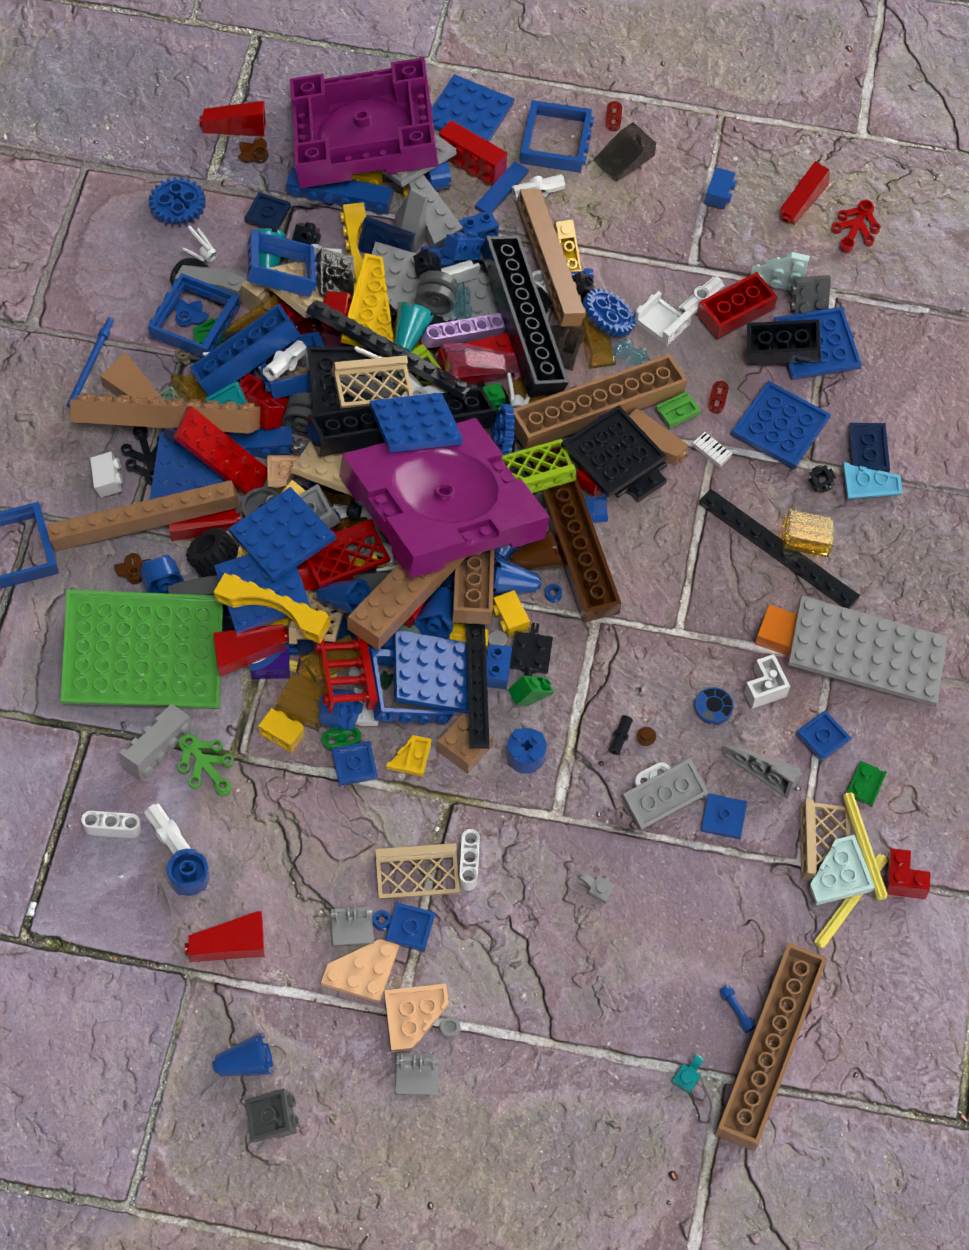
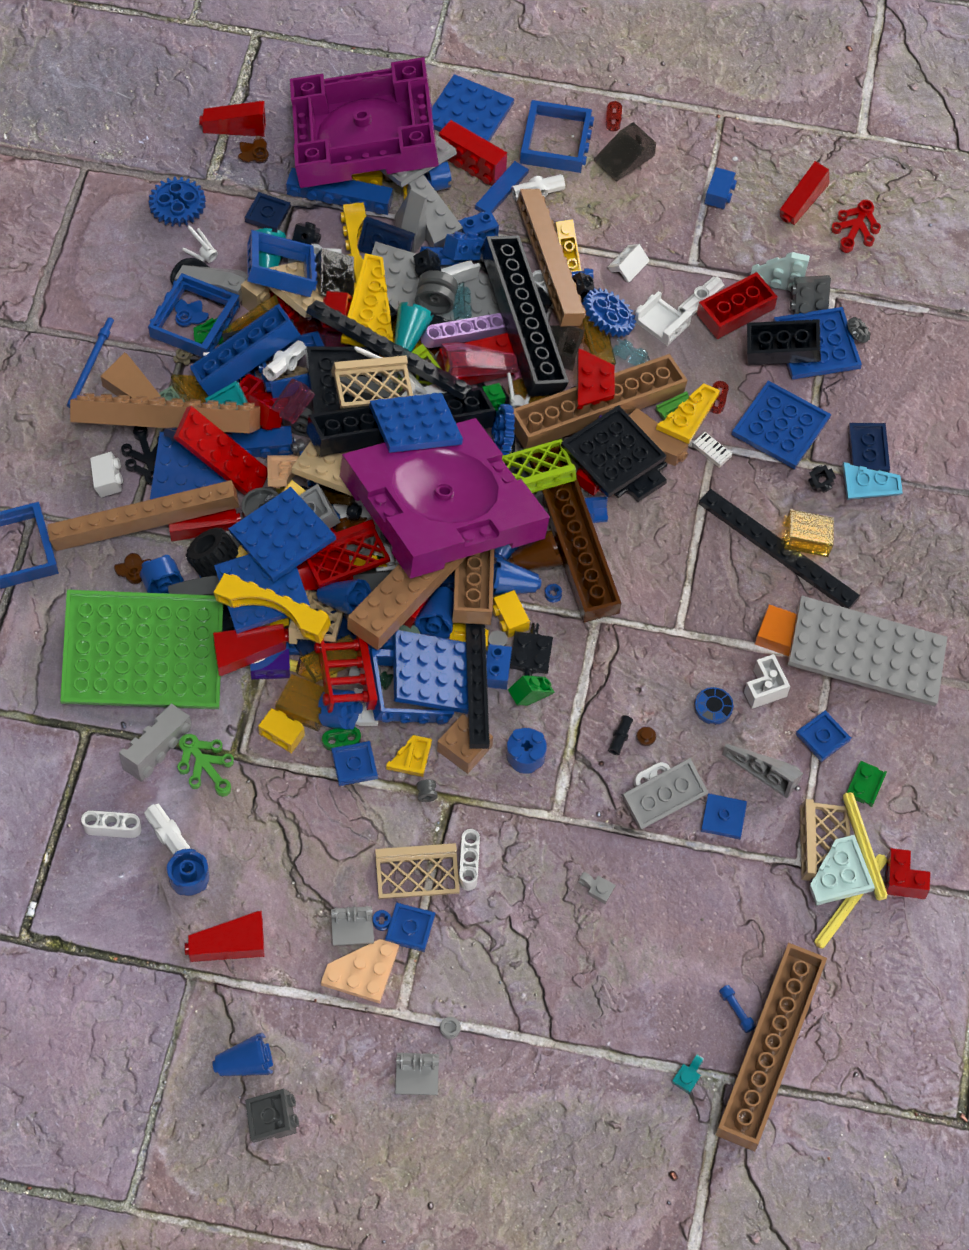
light nougat plate [384,983,449,1053] -> none
none -> clear pink hinge [271,378,315,424]
none -> dark grey wheel [417,779,438,802]
none -> red wing [577,349,615,409]
none -> white panel [608,244,649,282]
none -> yellow wing [656,383,720,444]
none -> dark grey gear [847,317,871,343]

